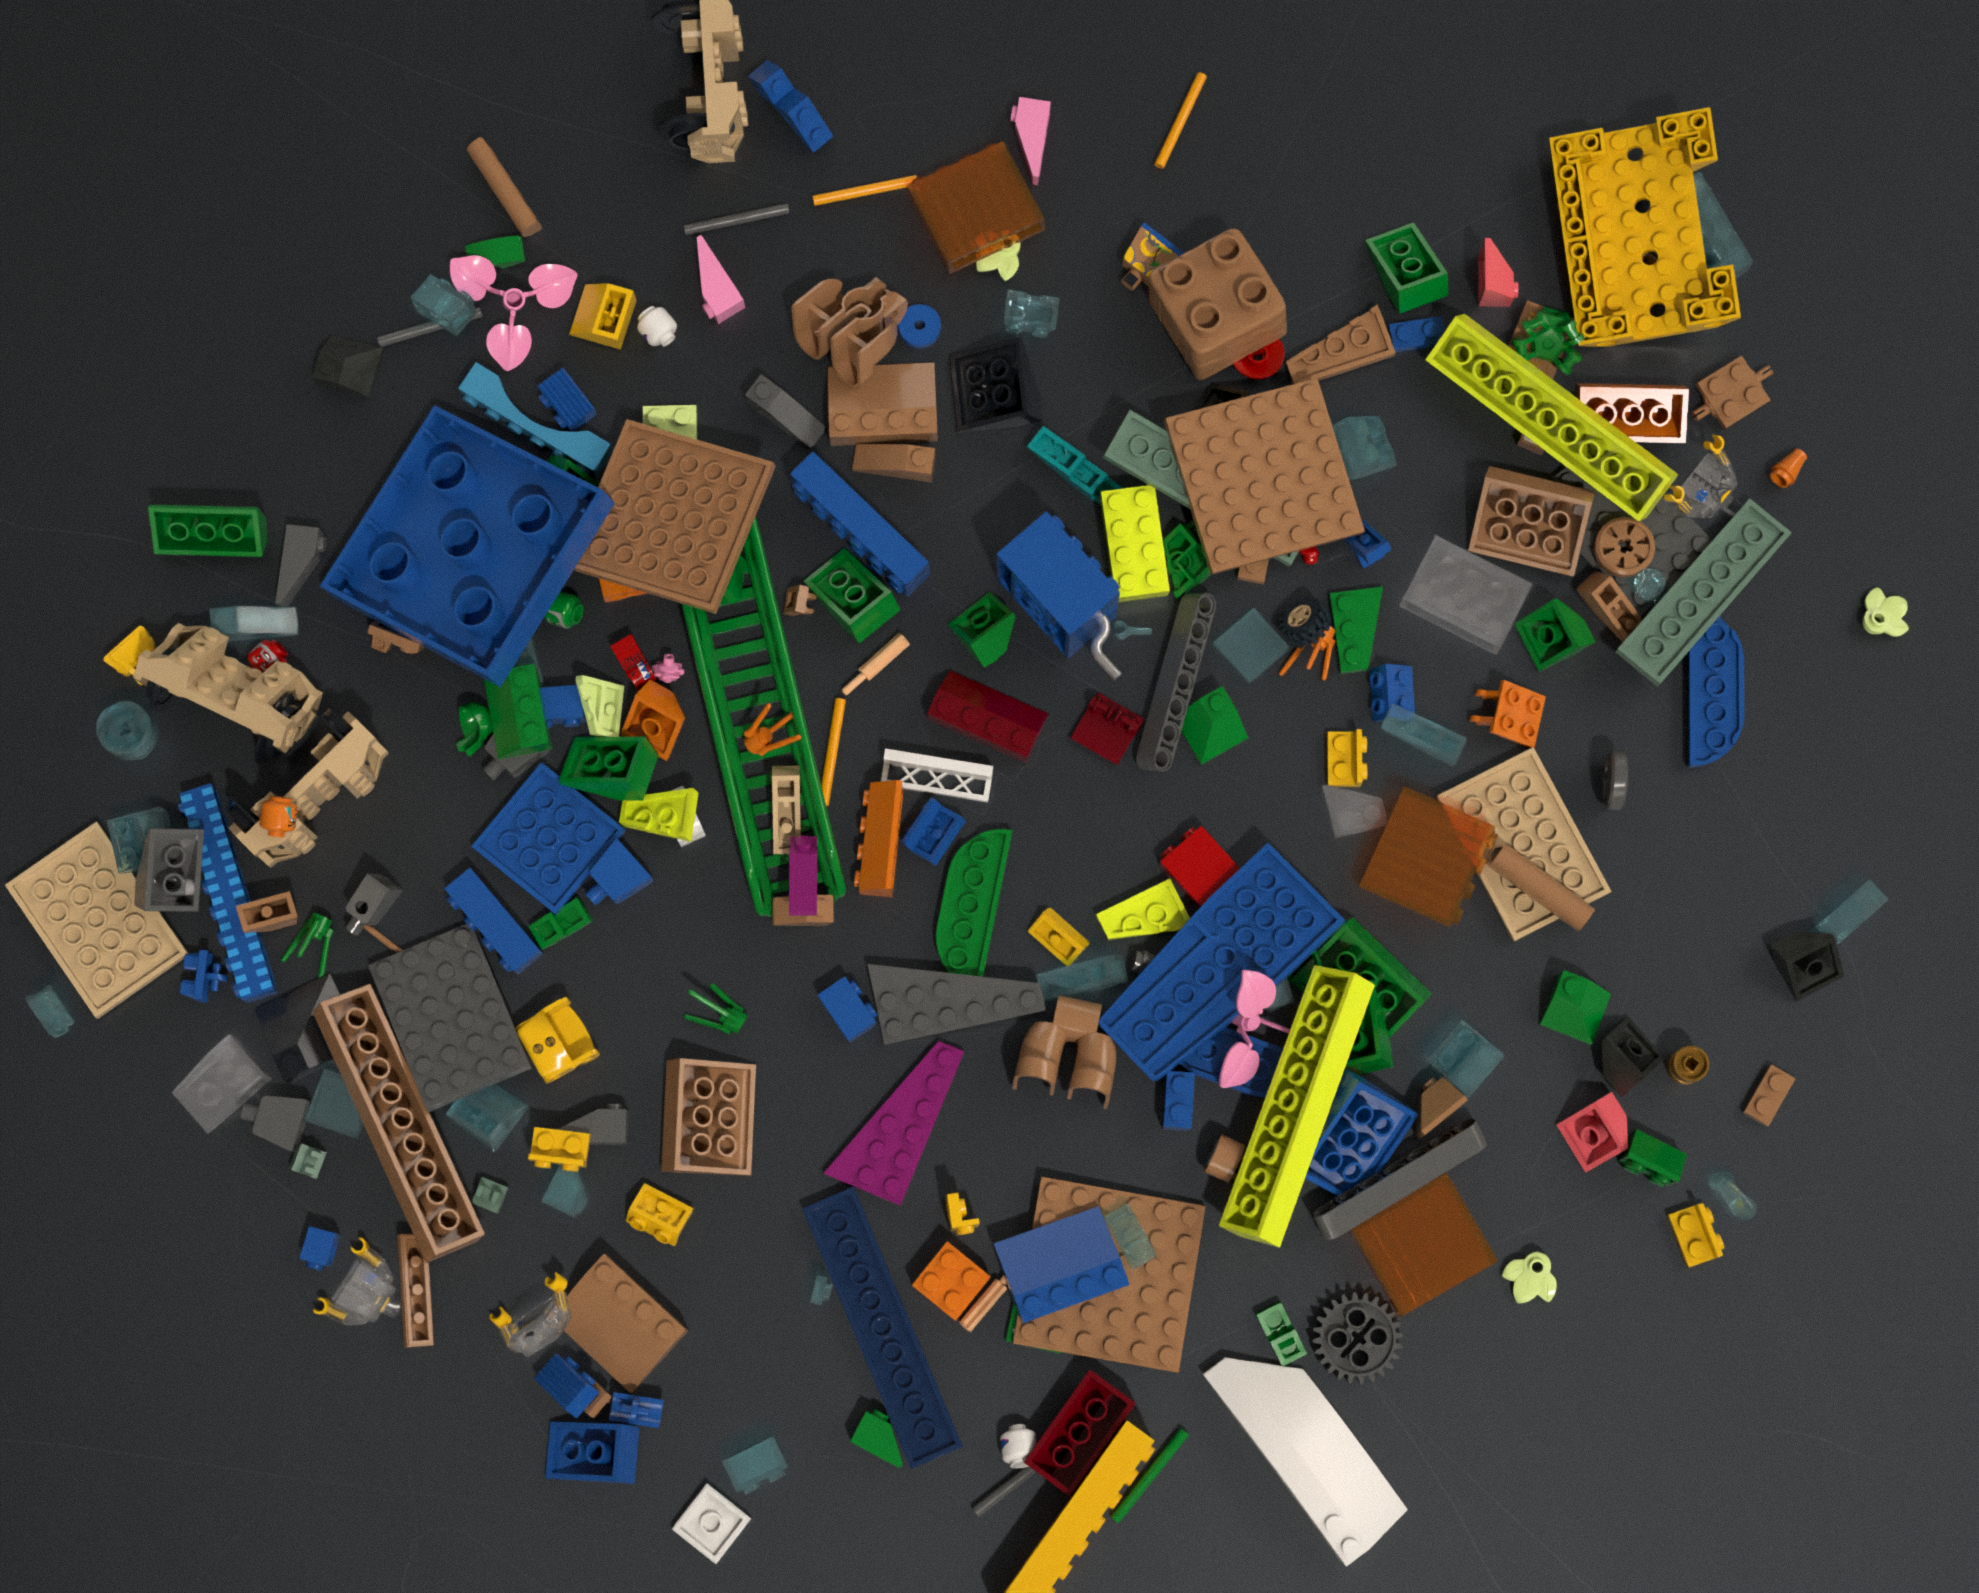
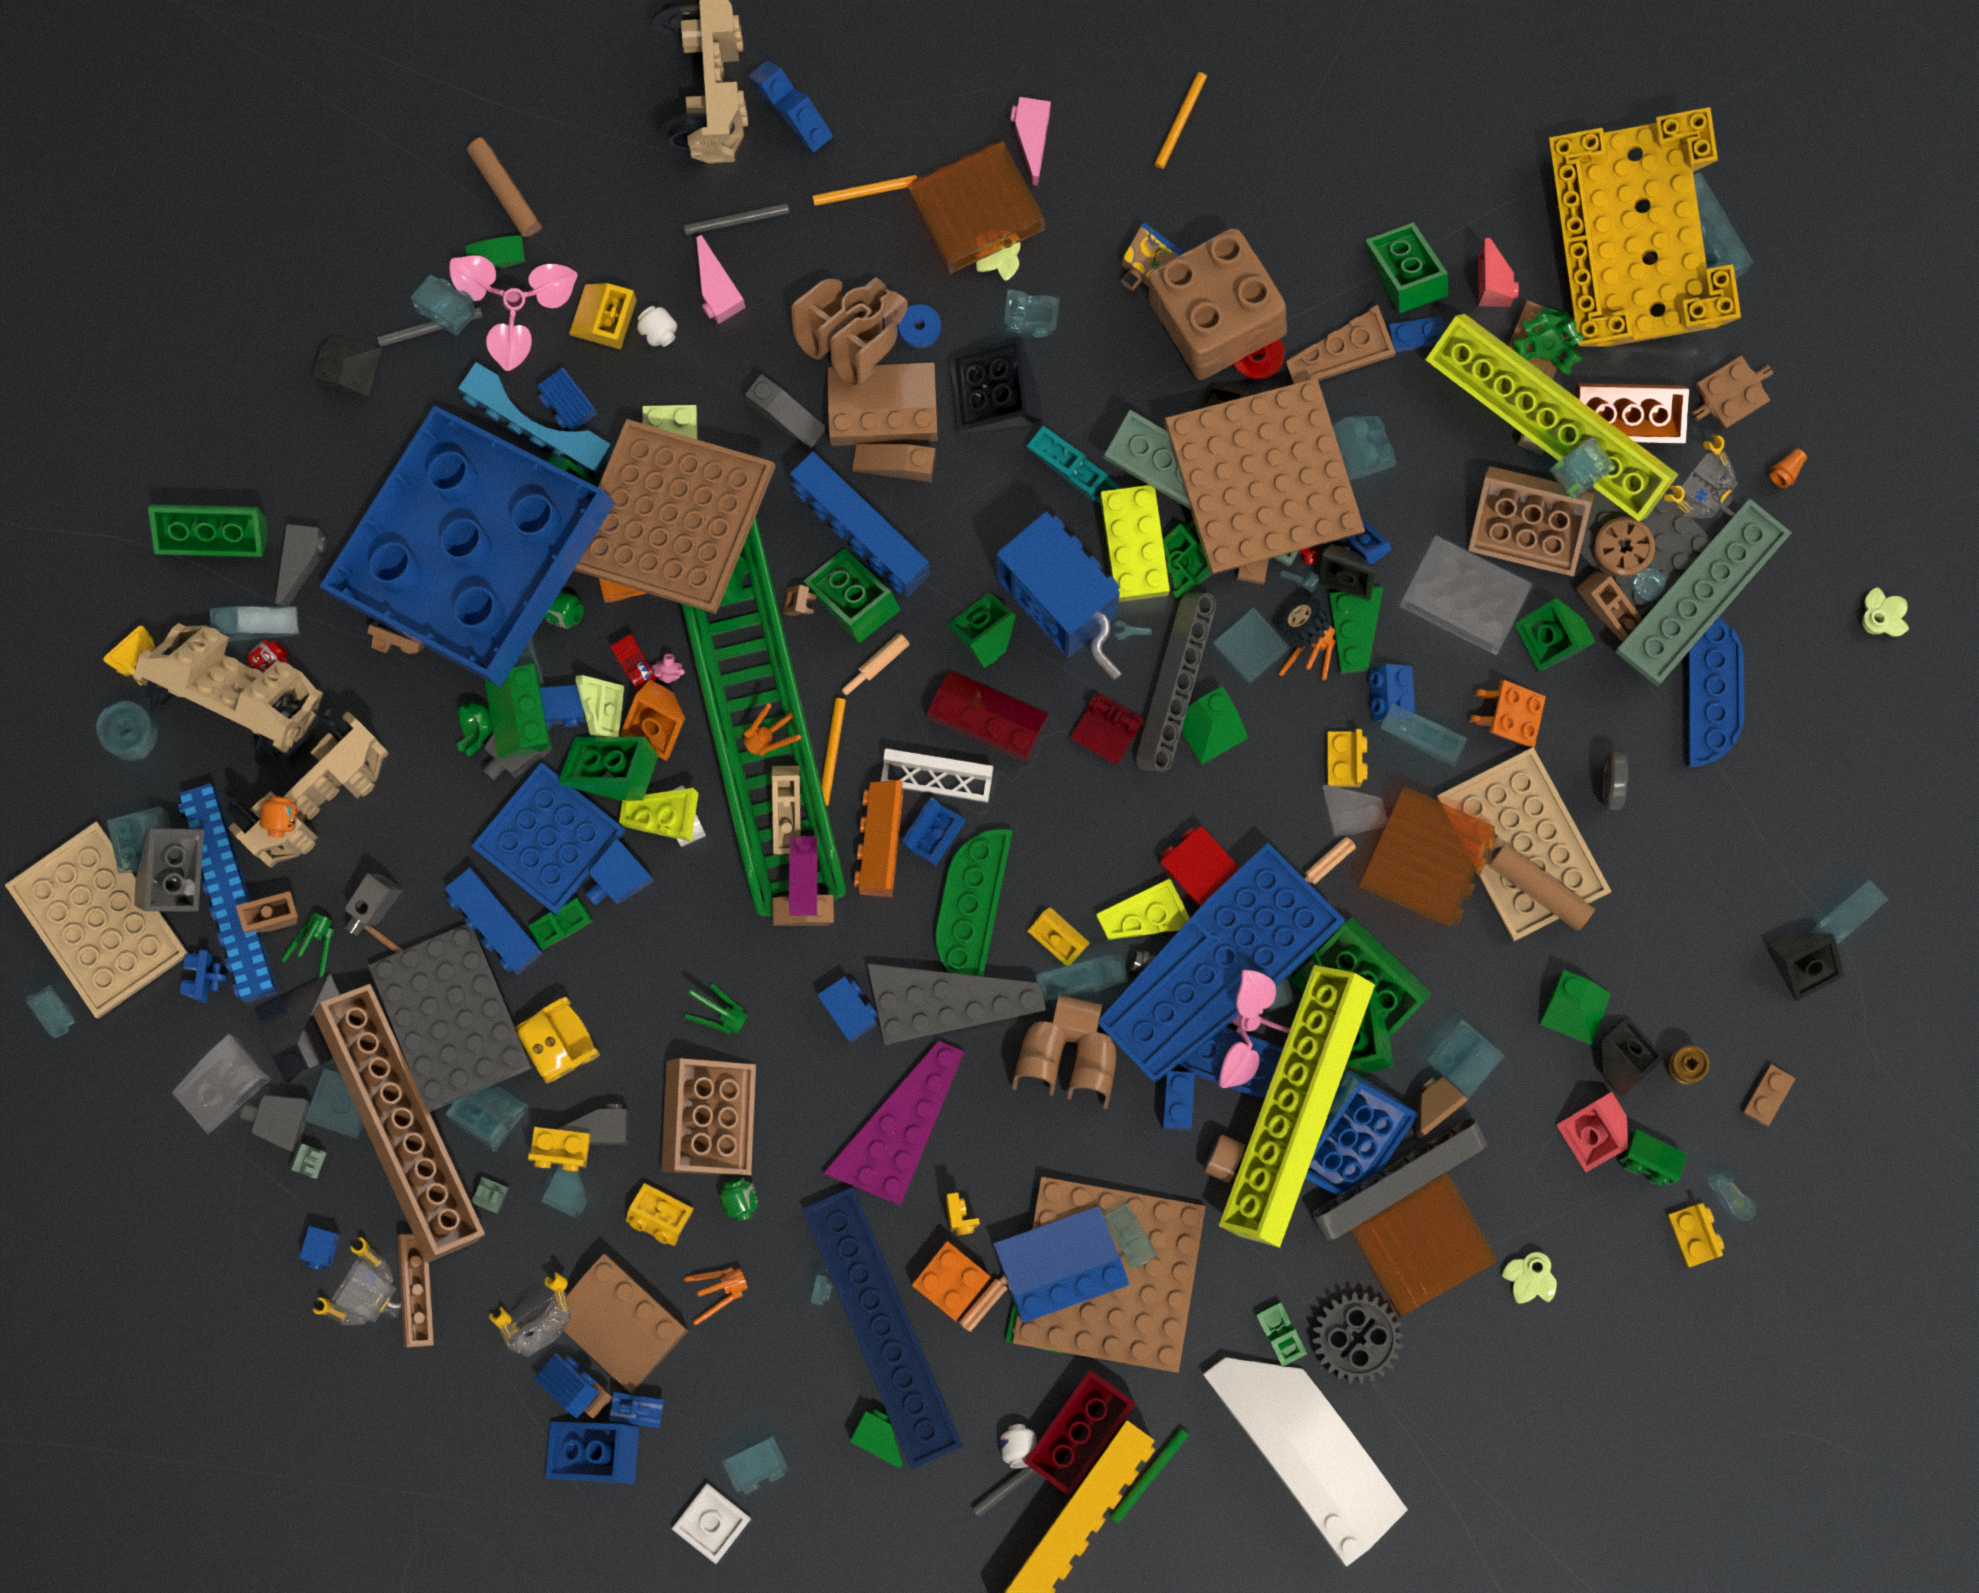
none -> orange plant [684,1267,748,1325]
none -> green head [719,1178,759,1221]
none -> clear light blue hand [1281,571,1320,591]
none -> light nougat axle [1304,836,1356,885]
none -> pearl dark grey slope [1319,544,1376,601]
none -> clear light blue brick [1550,437,1616,500]

